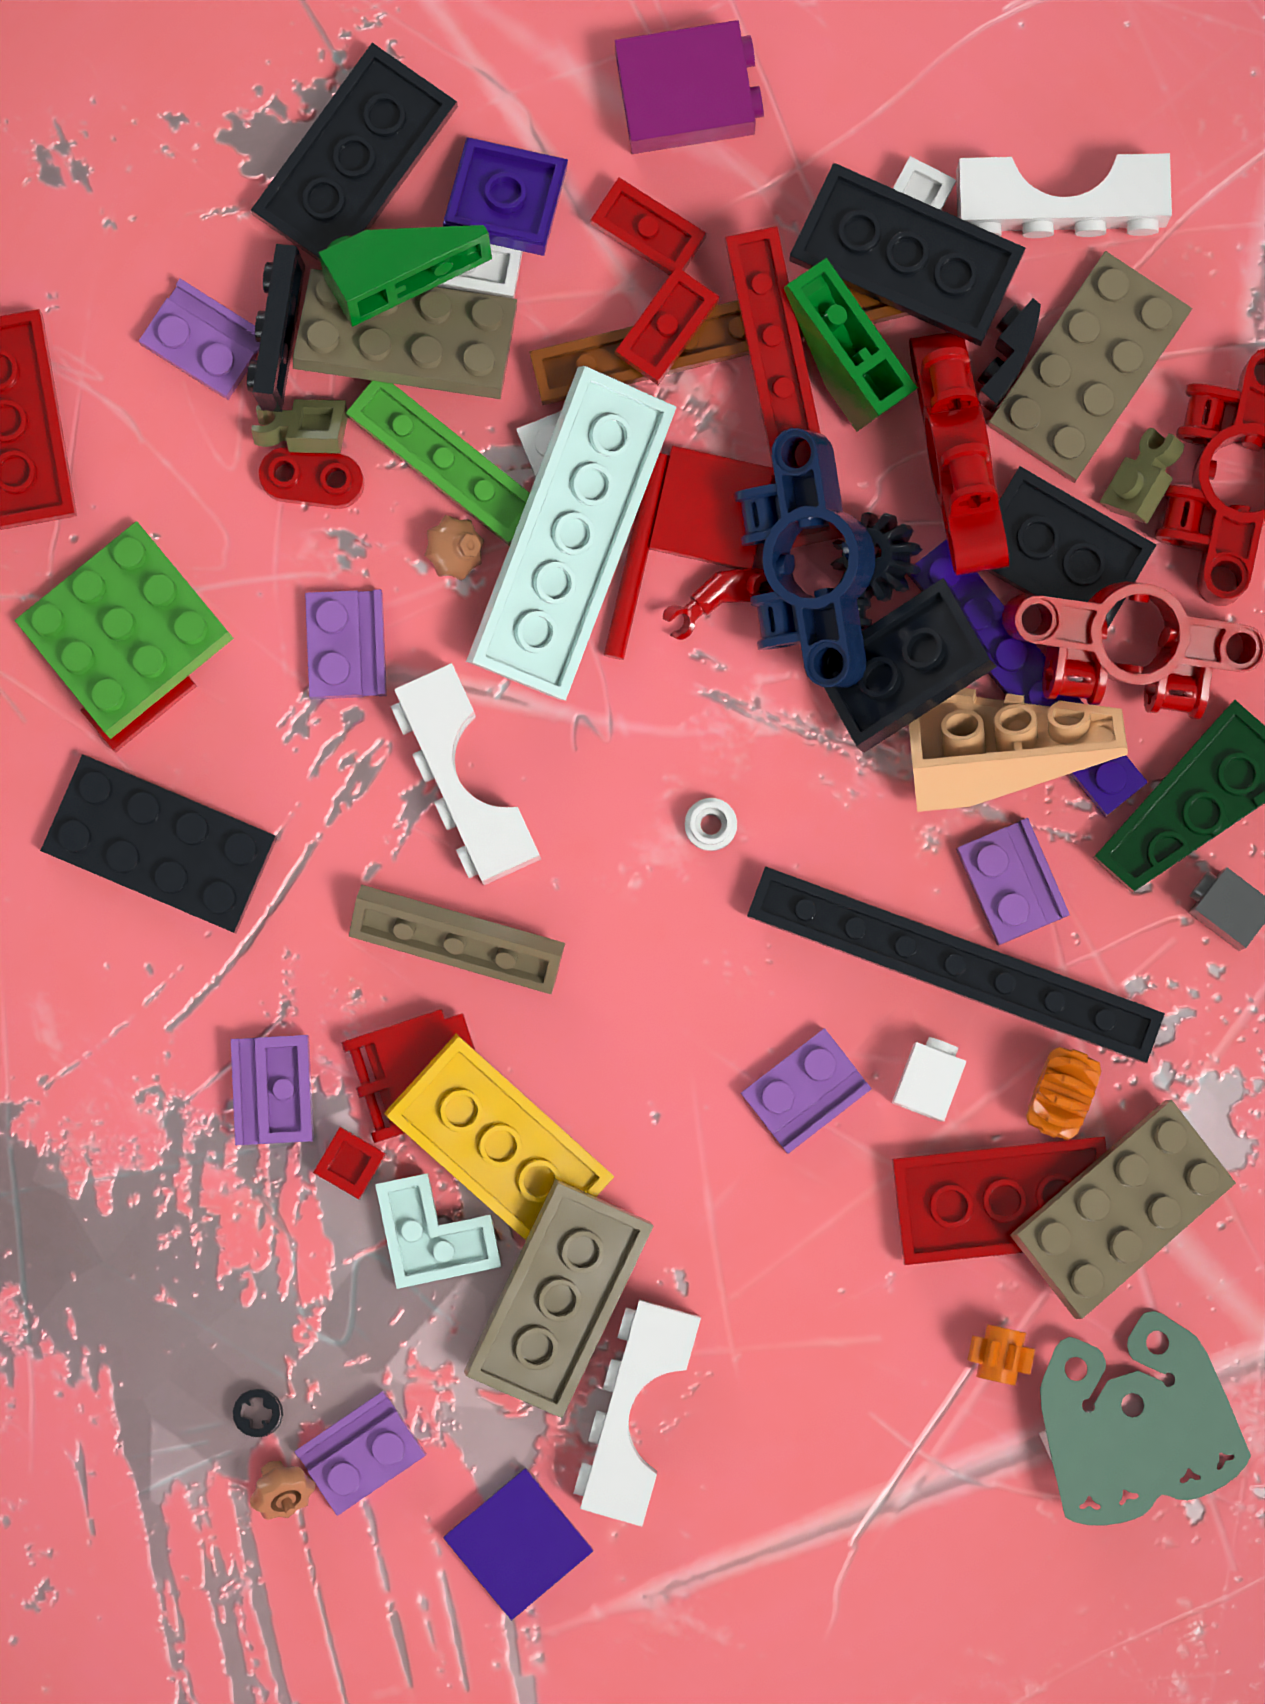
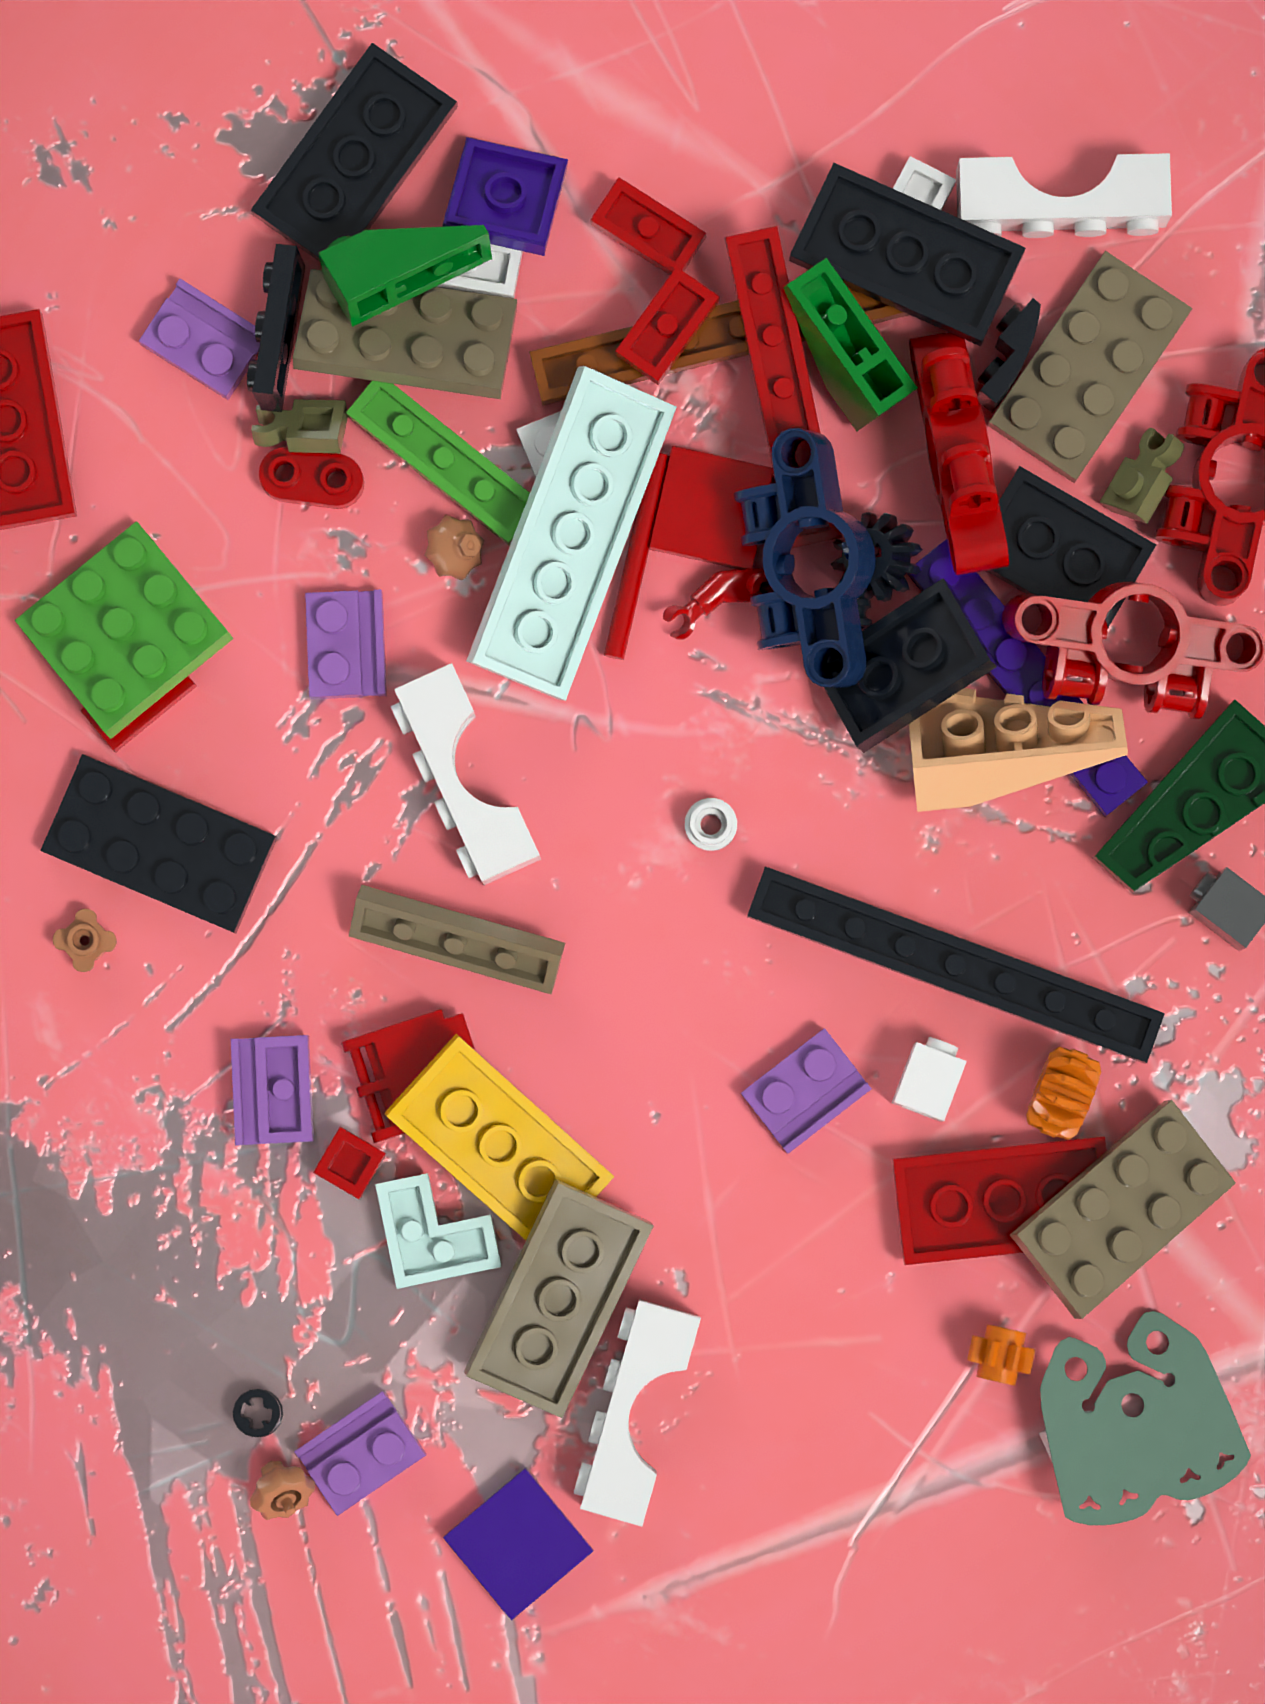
magenta brick [615,20,764,154] -> none
medium lavender plate [956,818,1070,946] -> none
none -> nougat plate [53,909,117,972]

